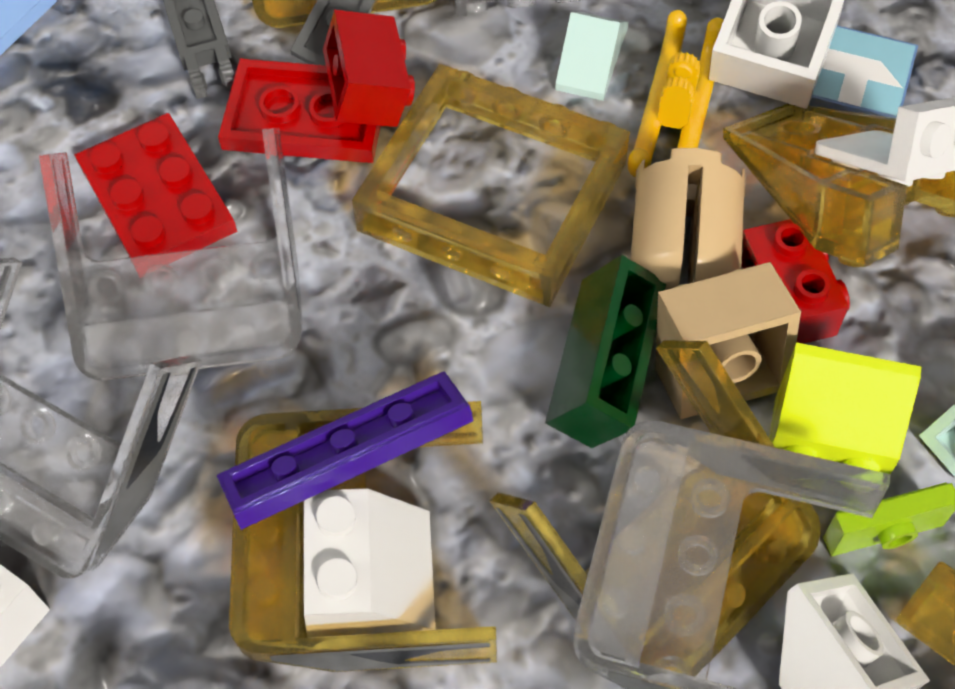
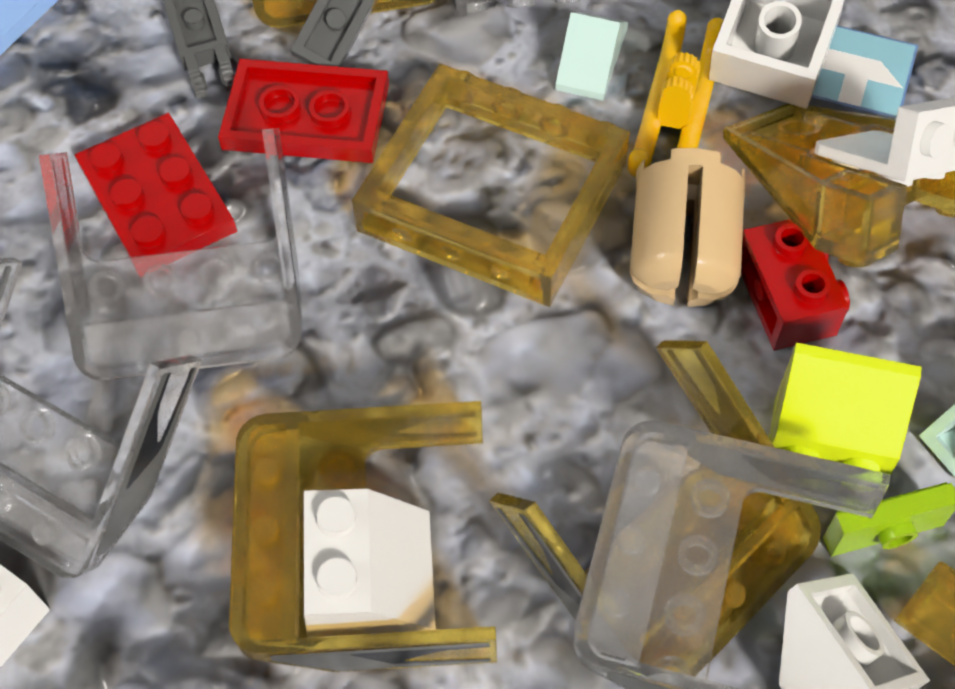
dark purple tile [216,371,474,530] -> none
red brick [323,9,415,127] -> none
dark green brick [545,255,666,448] -> none
tan brick [655,262,801,419] -> none

